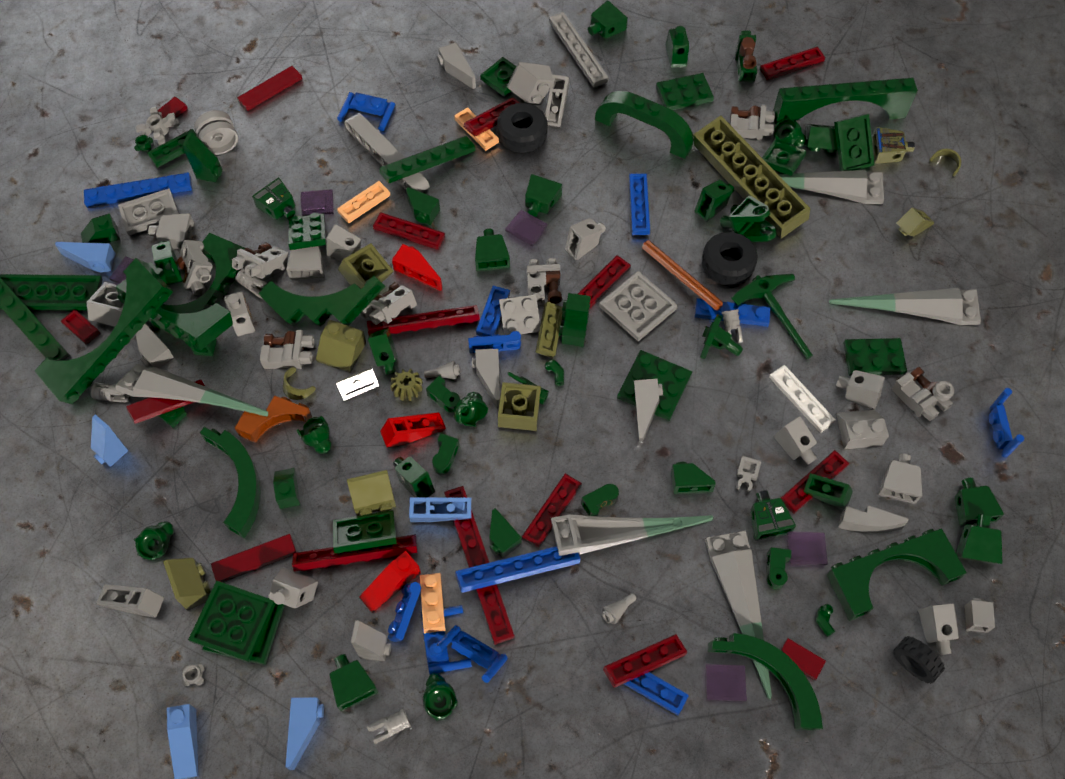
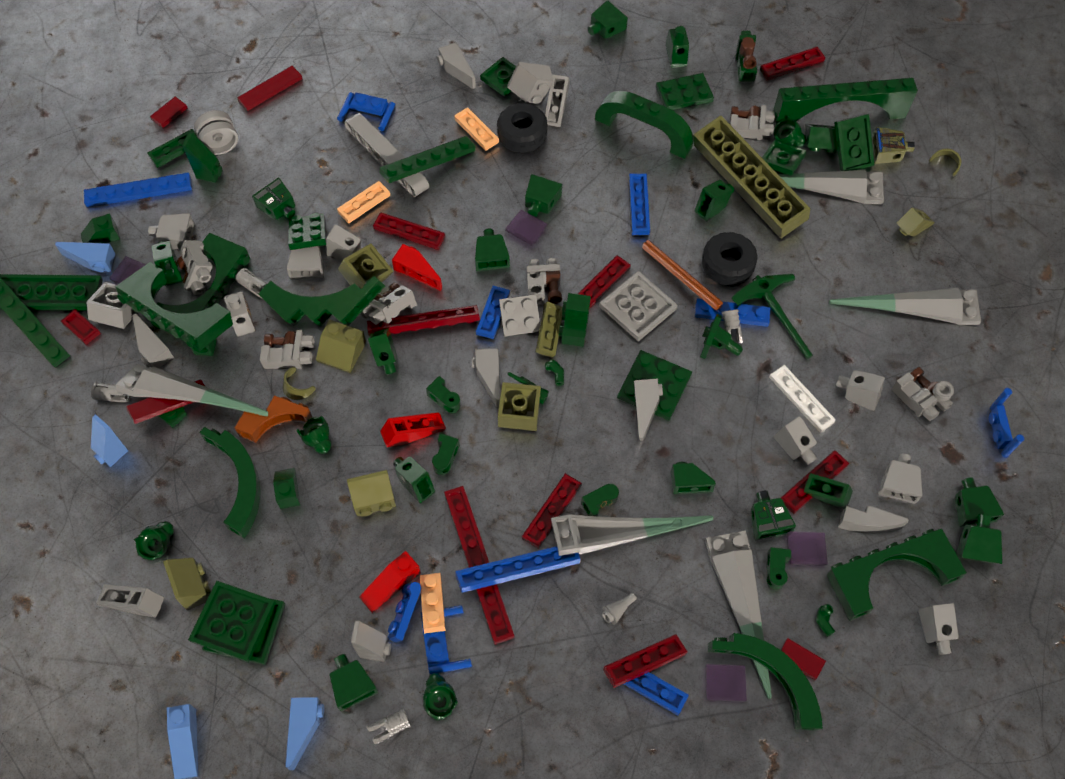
dark green arch [35,258,174,404] -> none
light grey plate [118,188,179,236] -> none
dark green plate [134,135,153,152] -> none
light grey pin [136,106,180,145] -> none
light grey plate [182,664,205,687] -> none
dark red tile [210,534,297,582] -> none
light grey hips [232,242,288,279] -> none
light grey torso [269,567,318,608] -> none
dark red plate [292,534,418,572] -> none
clear purple piece [301,189,334,216] -> none
dark green plate [333,510,397,553] -> none
plate [336,367,379,400] -> none
olive gear [390,368,423,401] -> none
dark green slope [406,187,440,225] -> none
medium blue slope [409,497,471,522] -> none
light grey cone [424,361,460,379] -> none
blue plate [434,625,508,683] -> none
dark green piece [453,392,488,427] -> none
dark red tile [464,97,520,137] -> none
blue plate [468,331,521,353] -> none
dark green slope [489,508,522,559] -> none
light grey plate [549,12,608,88] -> none
light grey torso [565,218,606,261] -> none
dark green piece [720,196,777,242] -> none
light grey plate [736,456,761,493] -> none
light grey slope [836,410,889,449] -> none
dark green plate [843,338,907,376] -> none
black tyre [893,636,945,684] -> none
light grey brick [964,598,995,633] -> none

